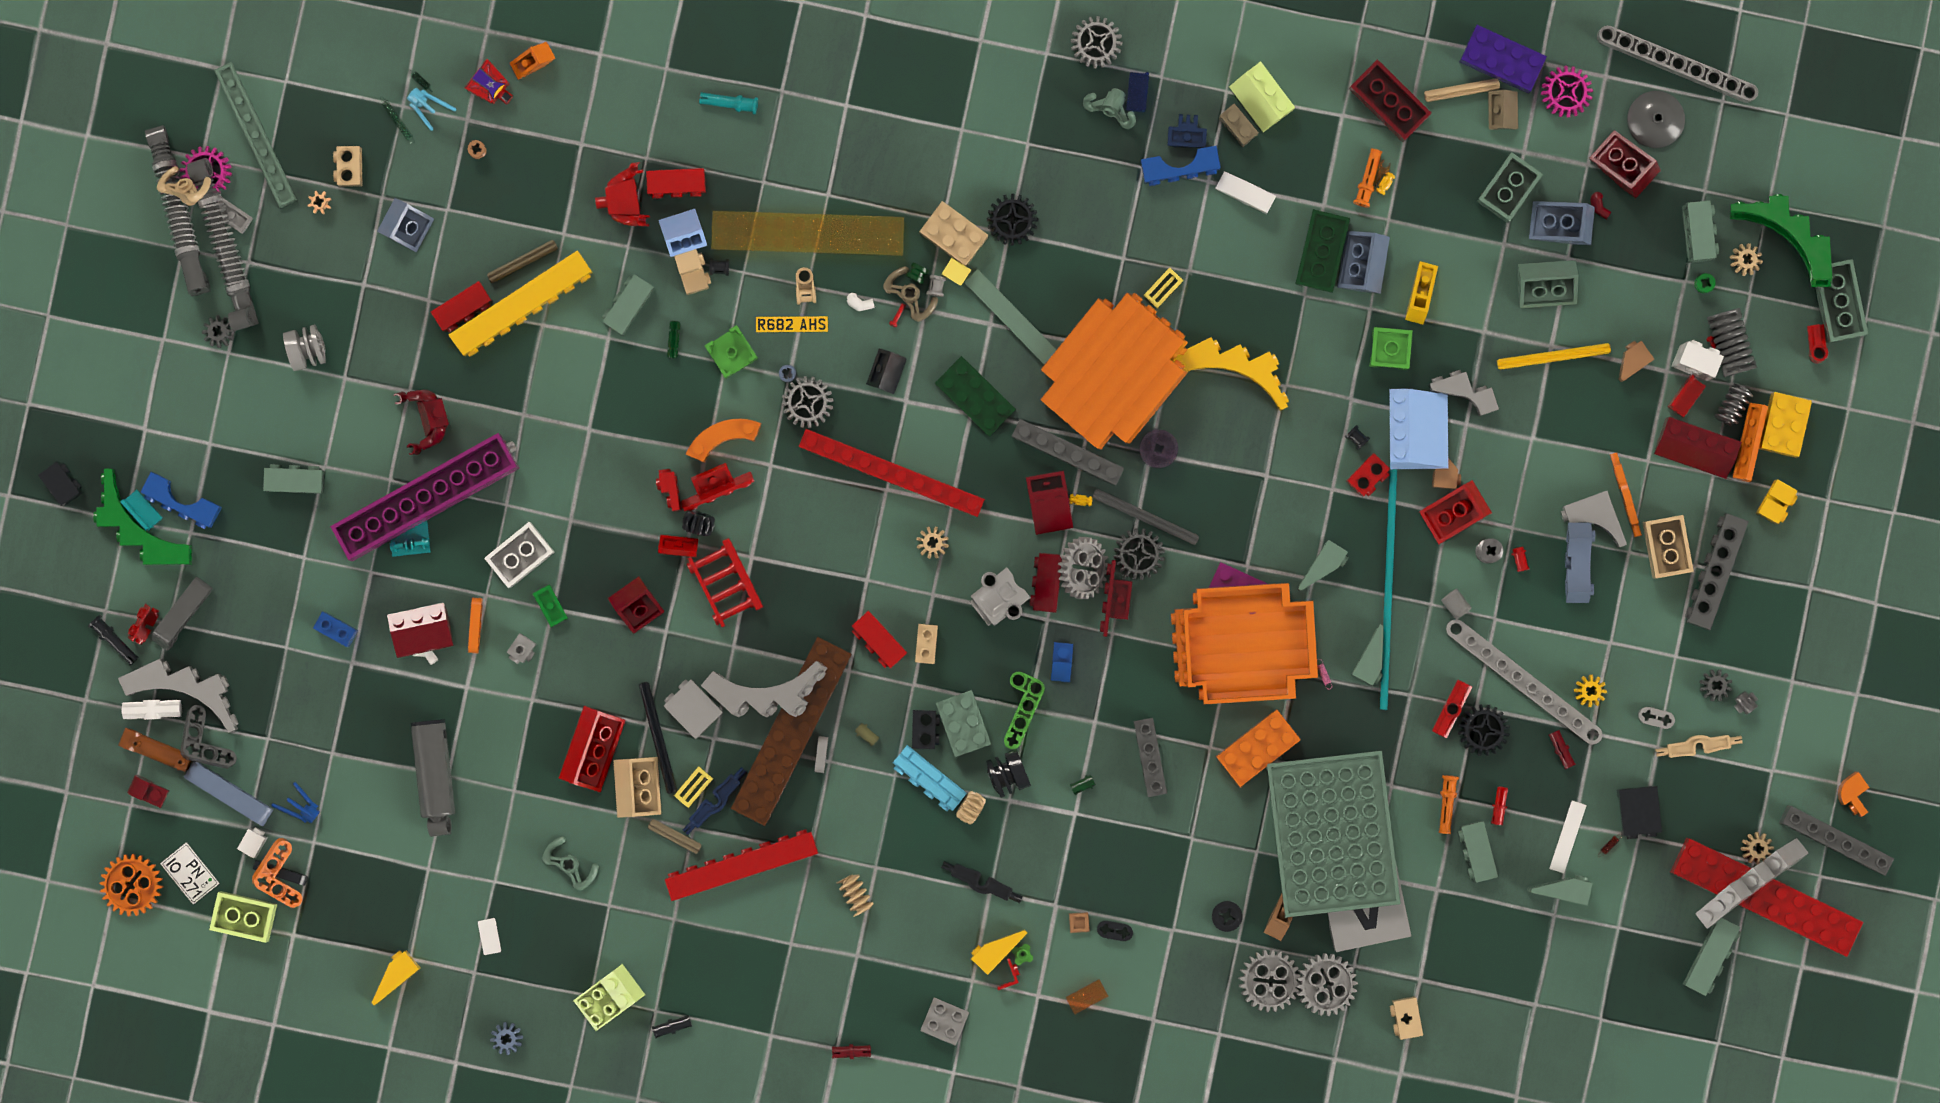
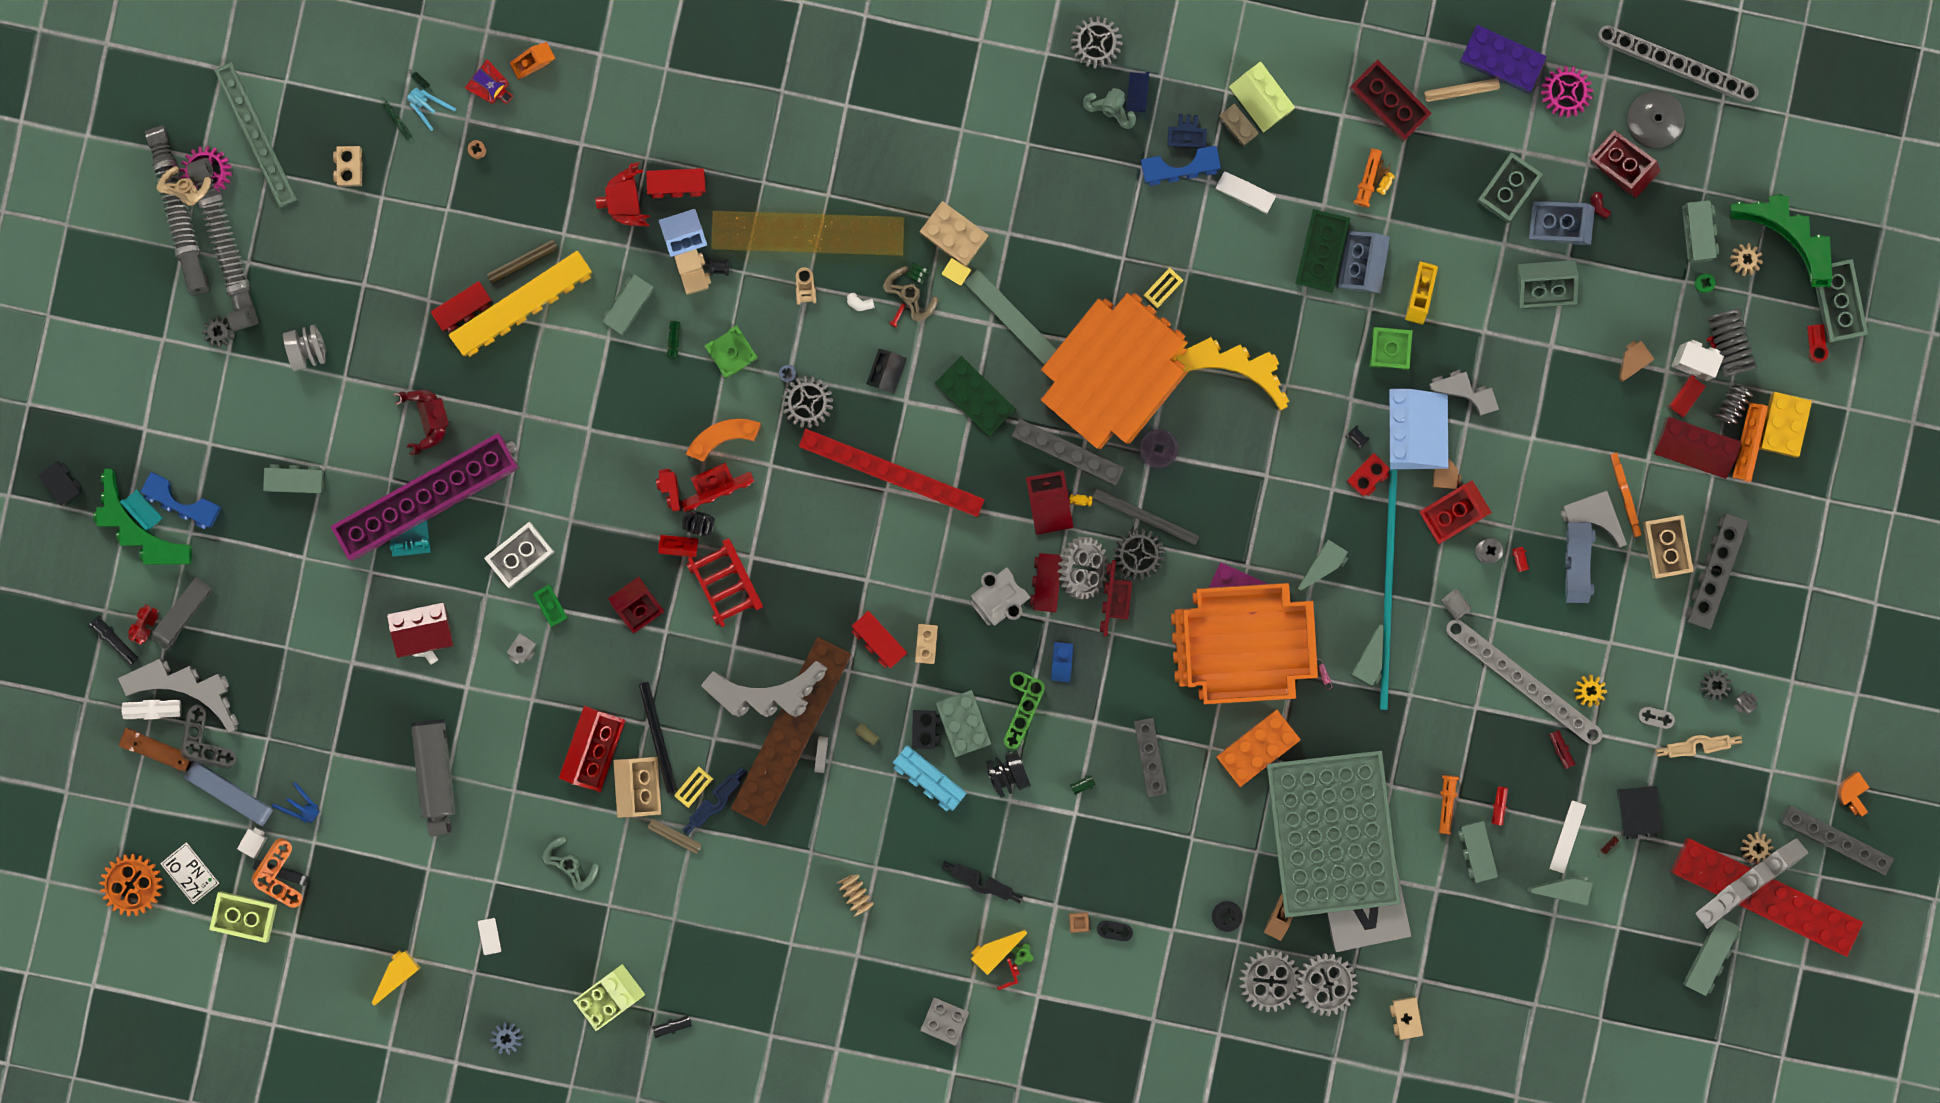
dark red brick [127,775,170,808] -> none
light grey plate [218,197,254,234] -> none
light nougat gear [308,191,332,214] -> none
blue brick [313,611,358,647] -> none
sand blue slope [377,198,434,252] -> none
orange beam [468,597,483,654] -> none
light grey panel [664,679,724,739] -> none
red brick [665,829,819,901] -> none
teal pin [699,92,758,114] -> none
yellow sticker [756,316,828,332] -> none
dark red pin [832,1044,871,1059] -> none
tan gear [917,527,949,559] -> none
light grey bush [927,275,946,297] -> none
tan gear [956,791,986,824] -> none
black gear [987,194,1038,246] -> none
clear orange plate [1066,979,1108,1014] -> none
red piece [1432,679,1472,738] -> none
black gear [1458,704,1510,756] -> none
dark tan panel [1488,90,1518,130] -> none
yellow axle [1497,343,1611,370] -> none
yellow piece [1756,479,1798,525] -> none

